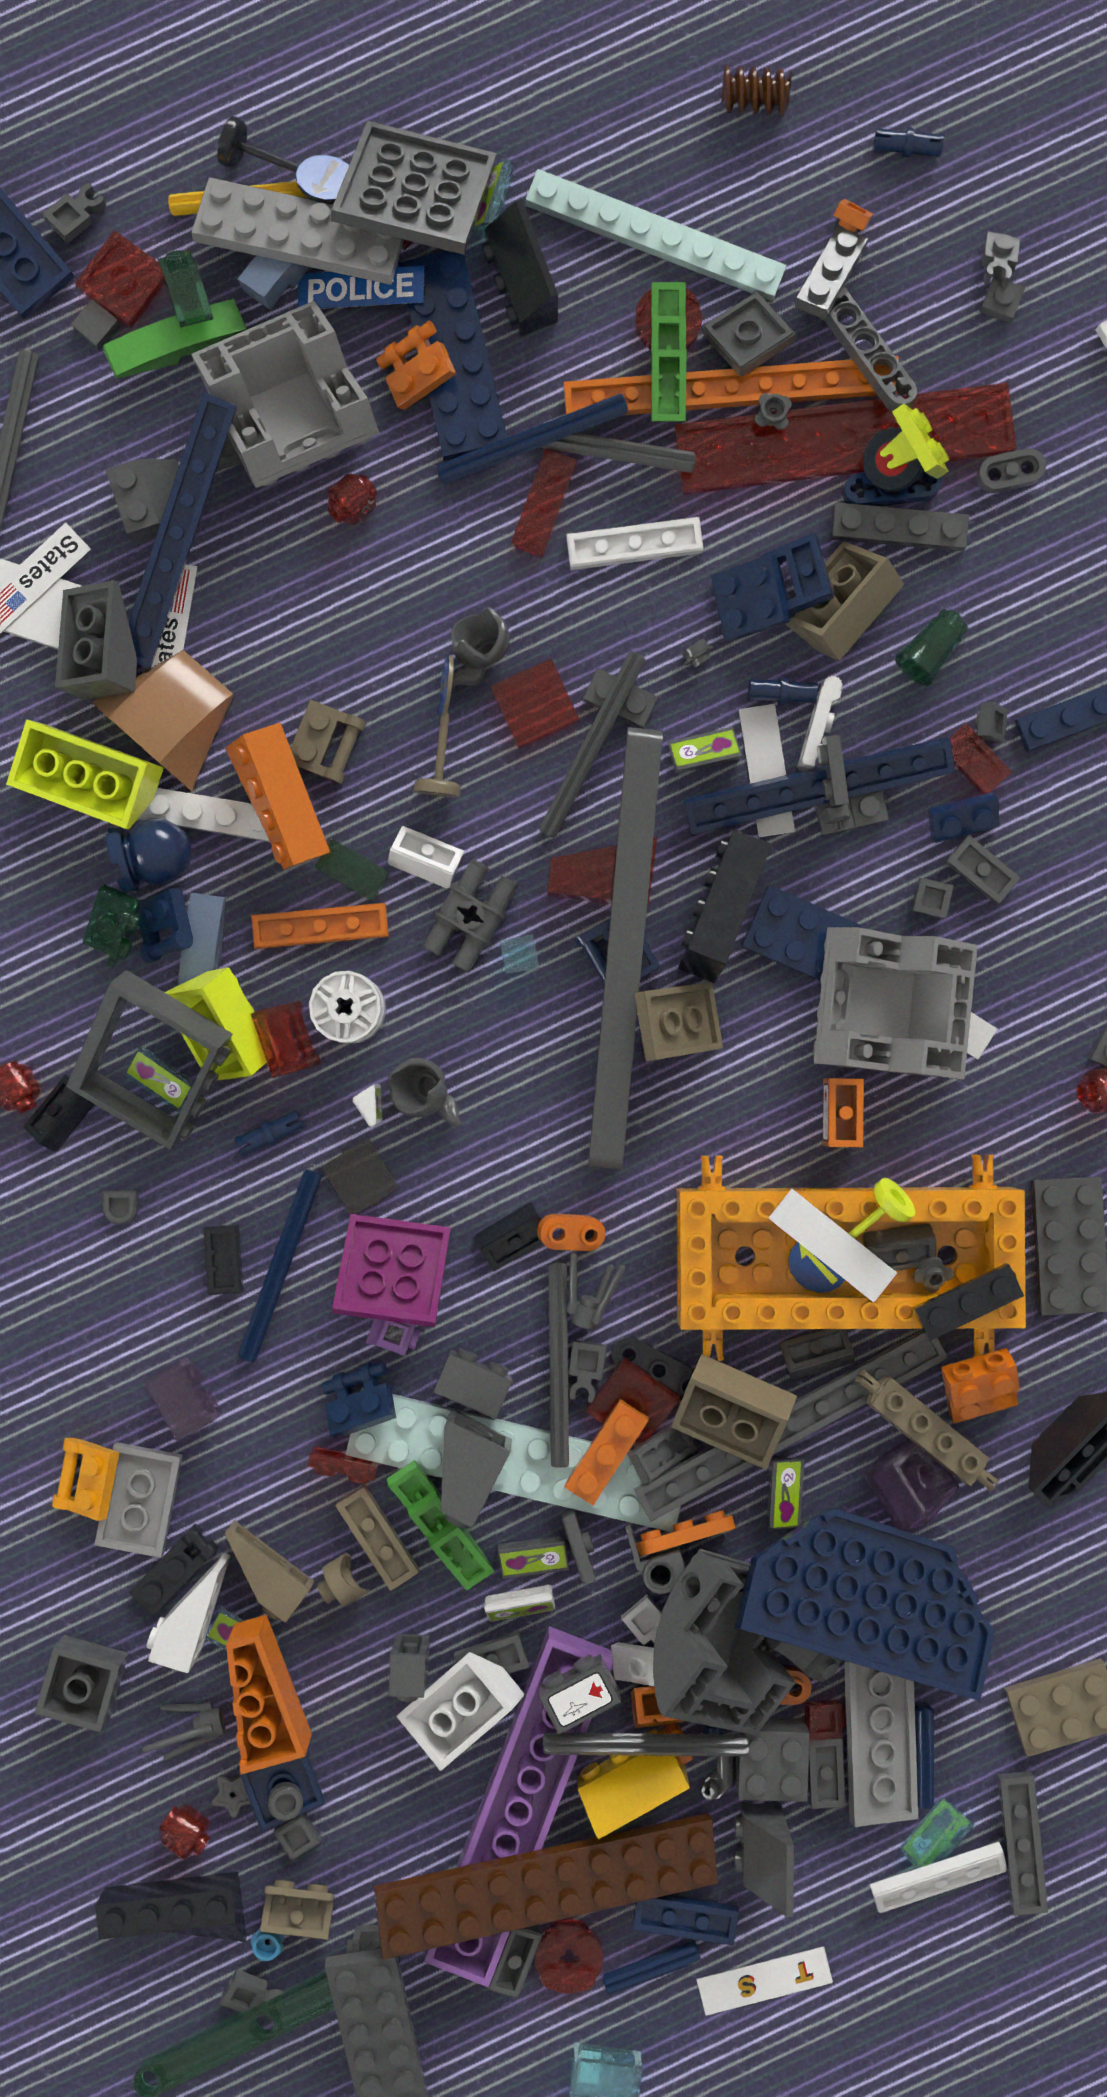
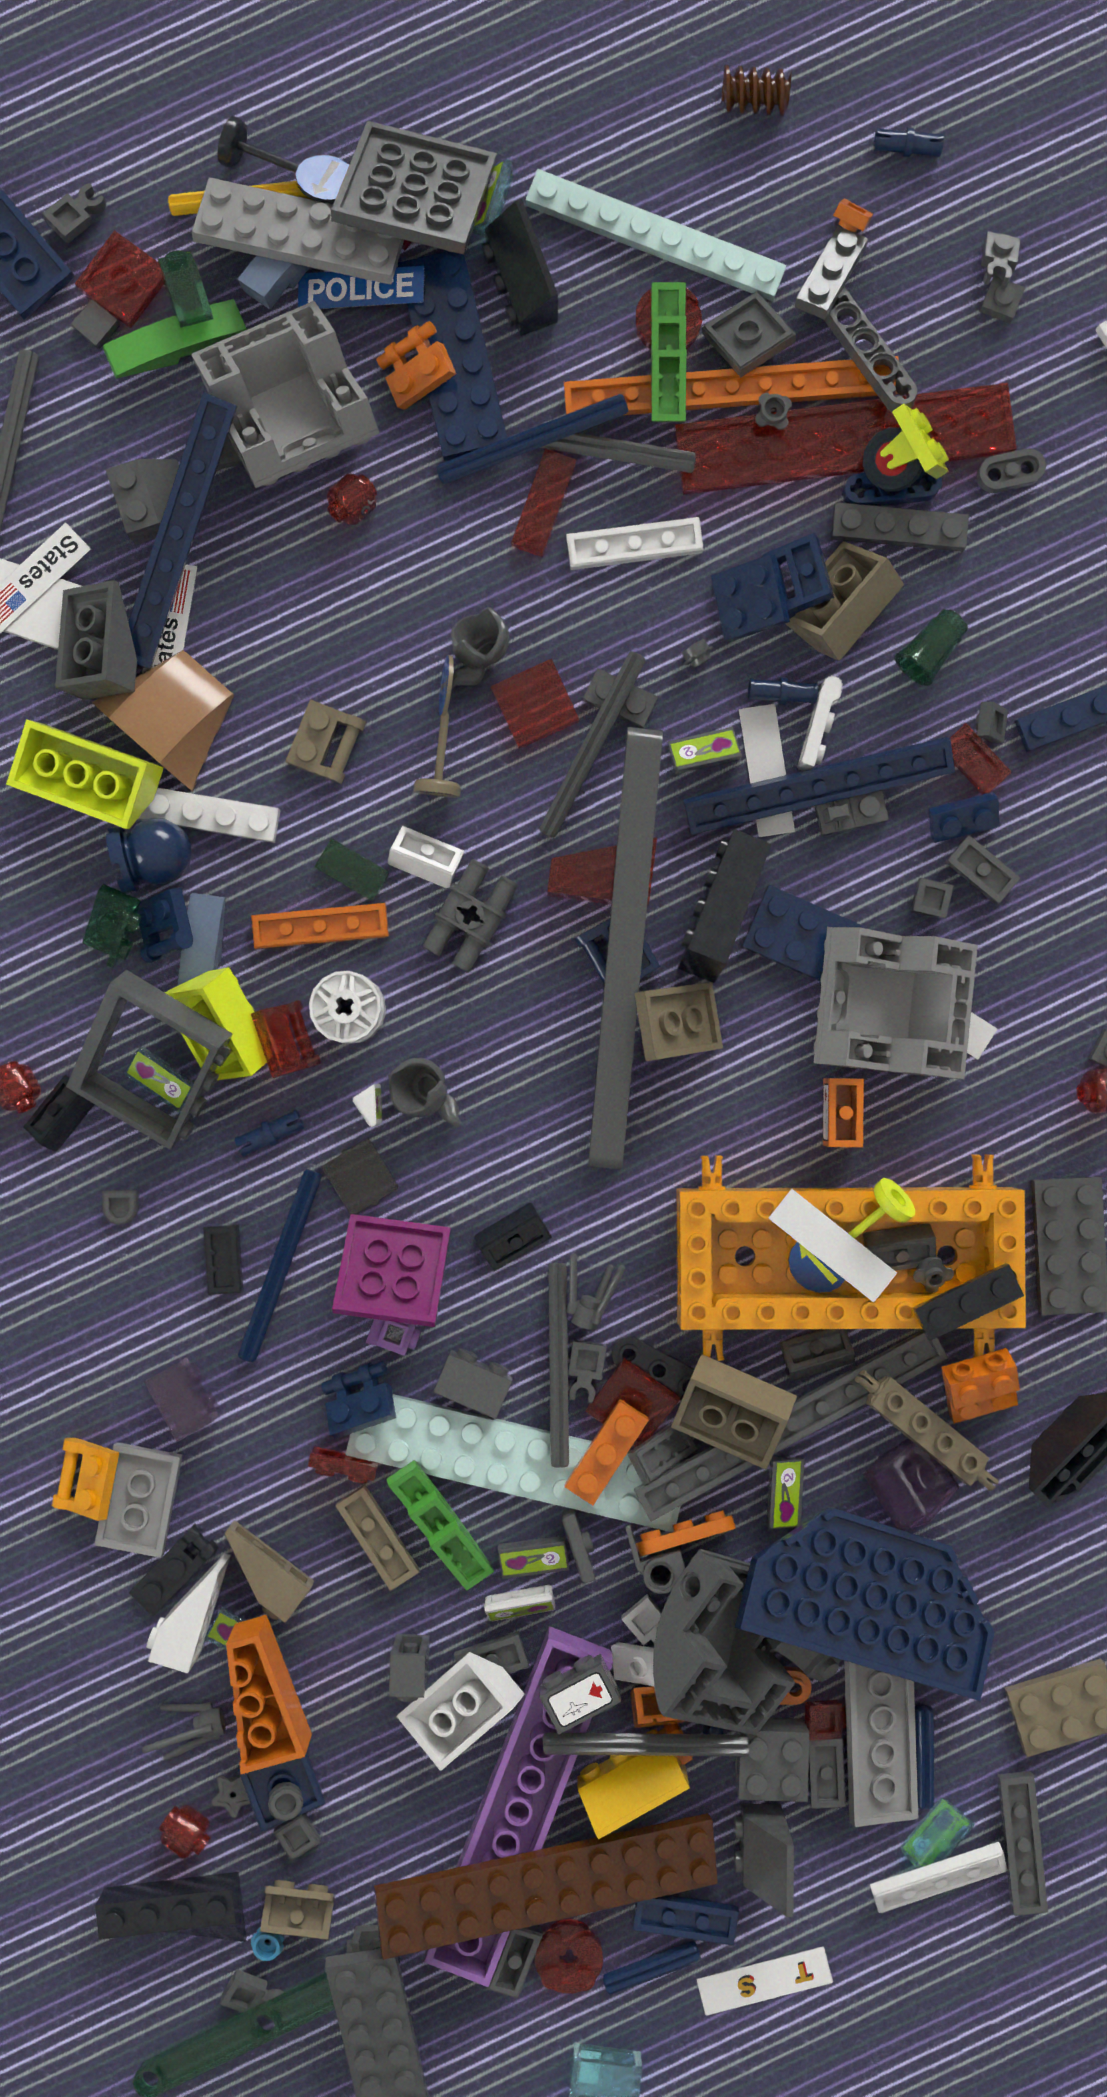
dark grey brick [34,1635,129,1733] -> none
orange wedge [225,723,330,870] -> none
dark tan piece [317,1552,369,1607] -> none
dark grey slope [441,1408,512,1528] -> none
clear light blue plate [500,934,539,974] -> none
orange plate [537,1214,606,1251] -> none
dark grey arm [701,1756,735,1801] -> none
dark grey plate [817,734,849,807] -> none

